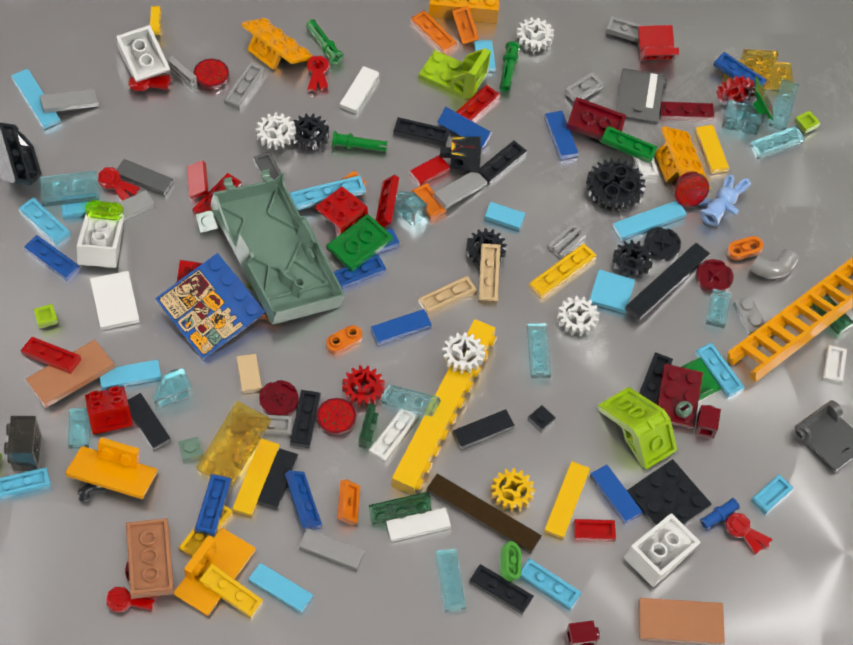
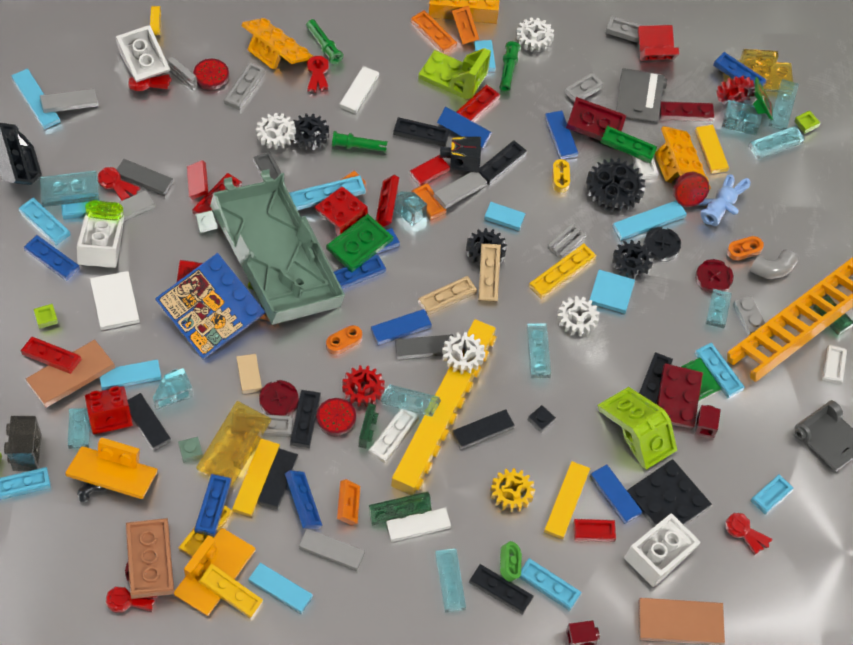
dark brown tile [426,473,542,554] -> none
black tile [625,243,710,321] -> none
sand green hinge [675,401,692,418] -> none
blue pin [700,498,740,530] -> none
none -> dark grey tile [395,334,453,360]
none -> yellow beam [552,159,570,193]

